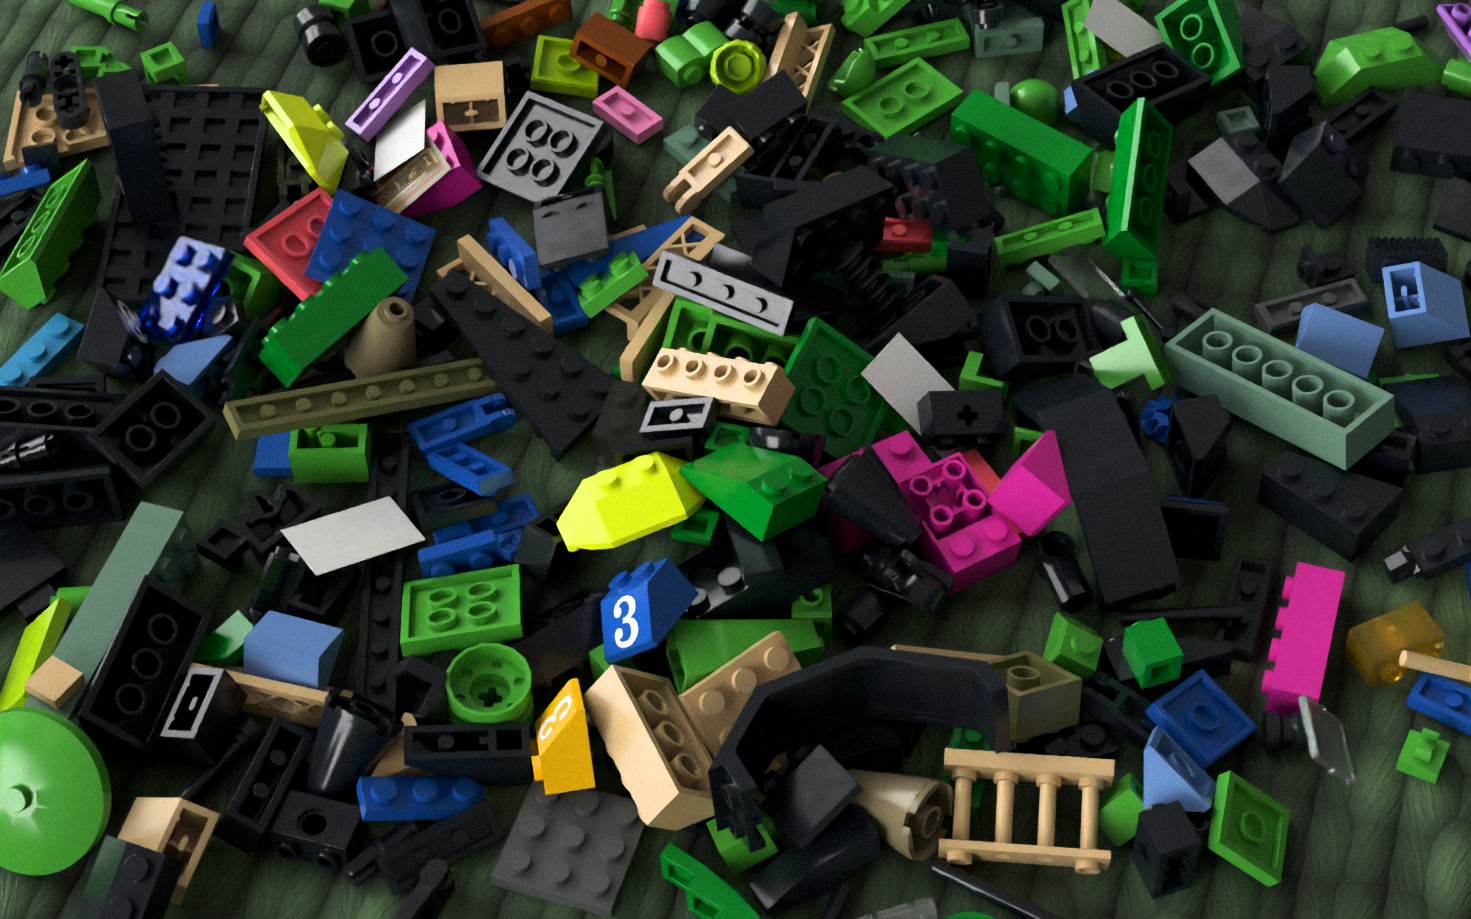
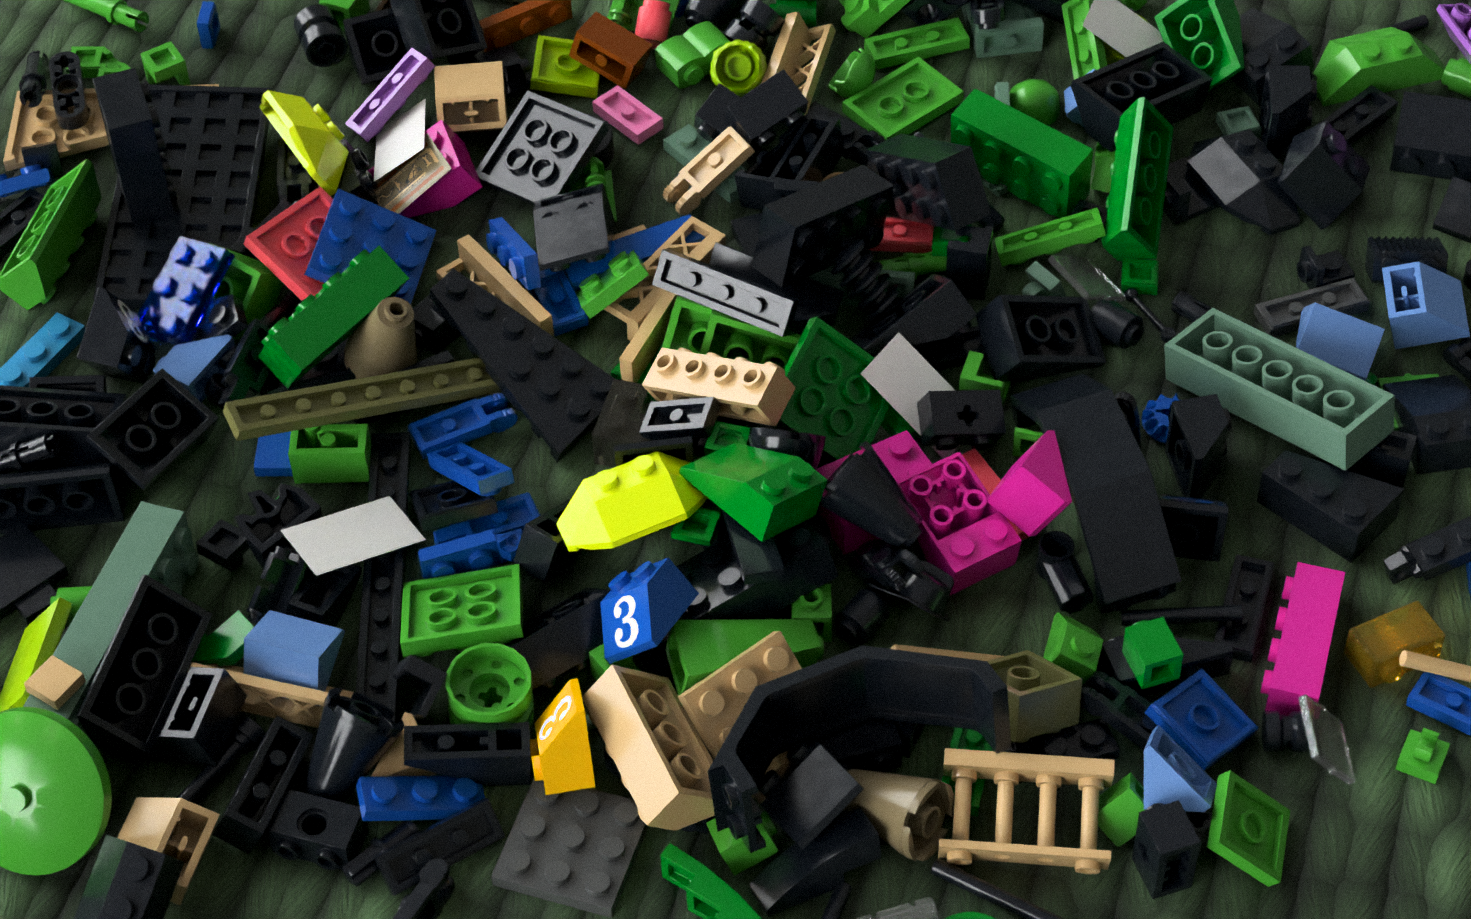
bright green piece [1072,314,1175,396] -> none

